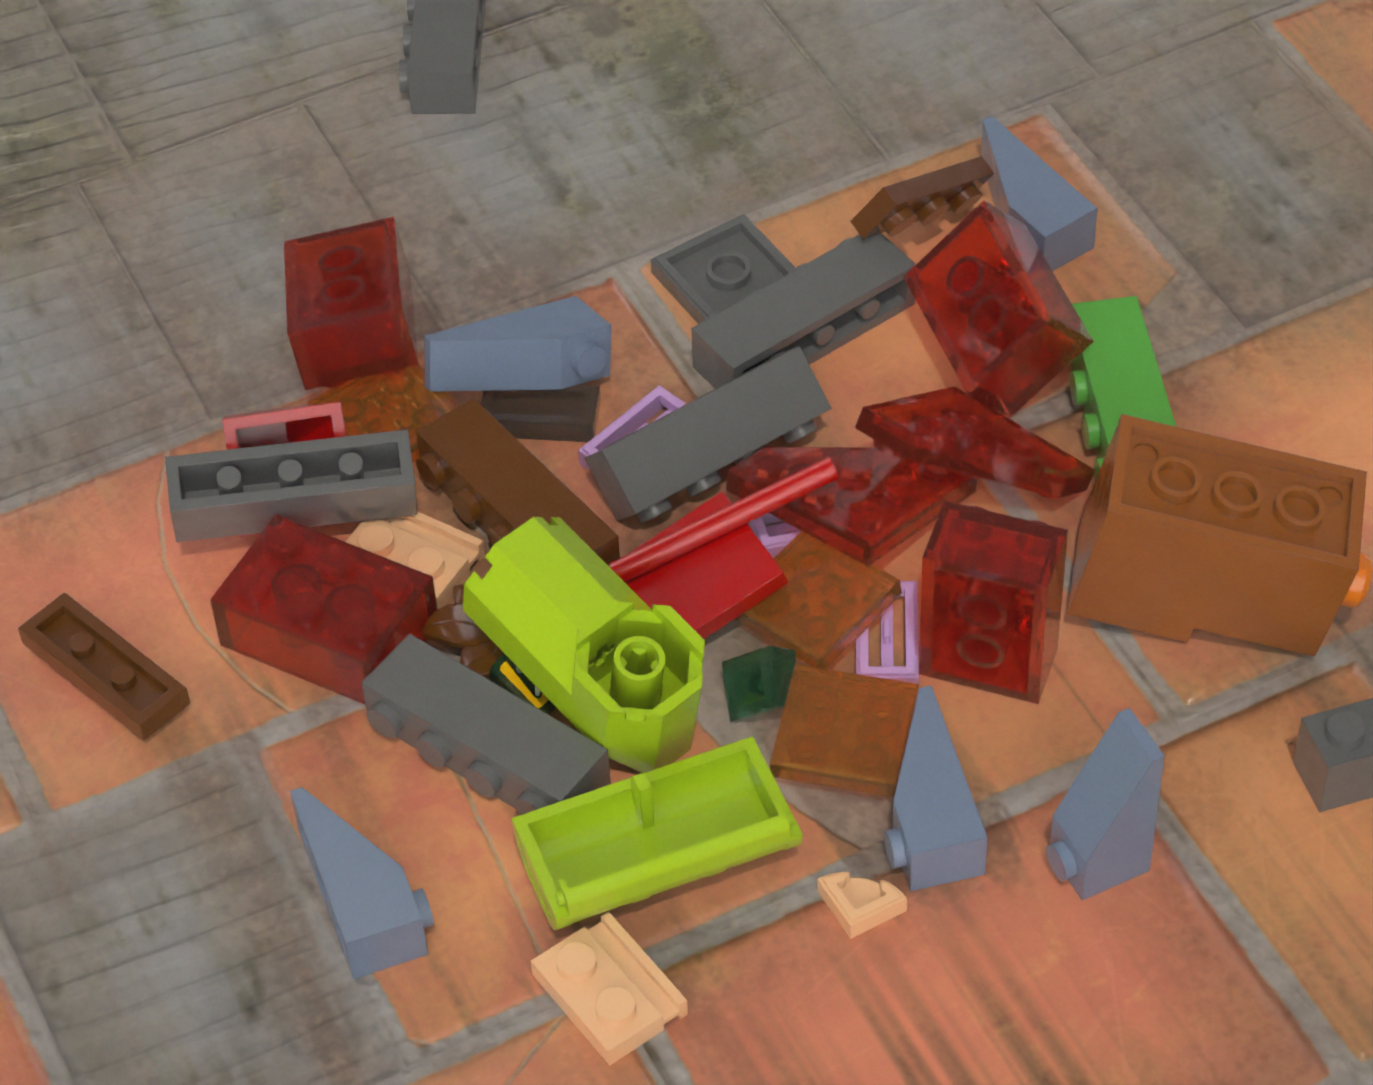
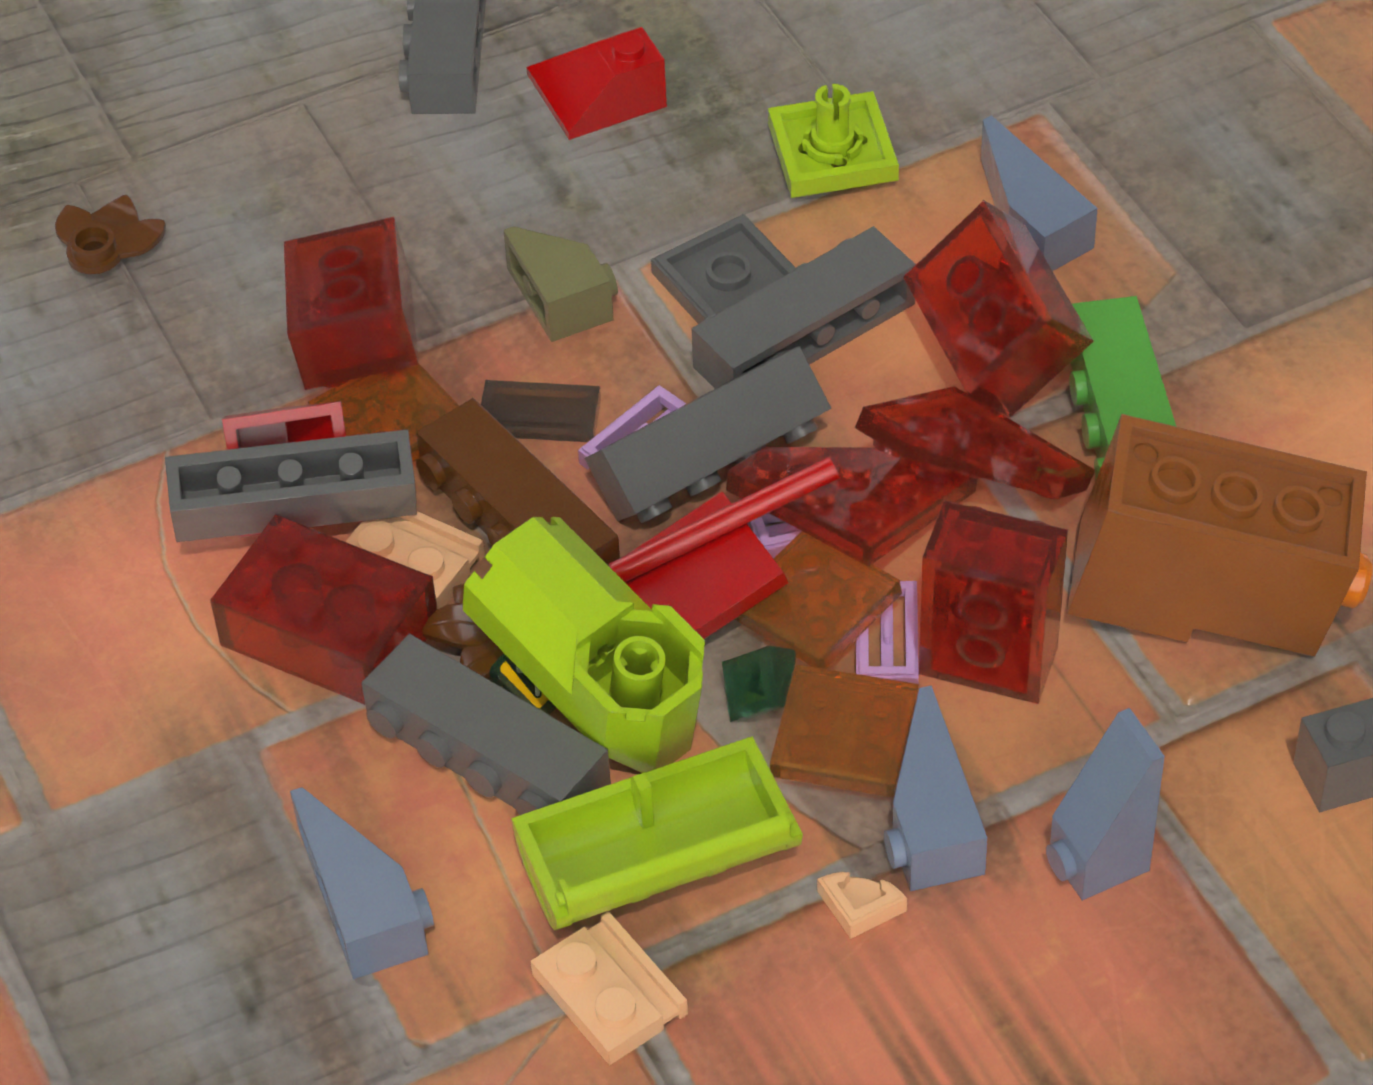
reddish brown plate [18,592,190,741] -> none
sand blue slope [424,296,612,391] -> none
reddish brown plate [850,156,994,239] -> none
none -> reddish brown plate [55,195,166,274]
none -> olive slope [503,226,618,342]
none -> red slope [526,27,667,140]
none -> lime plate [768,84,899,198]

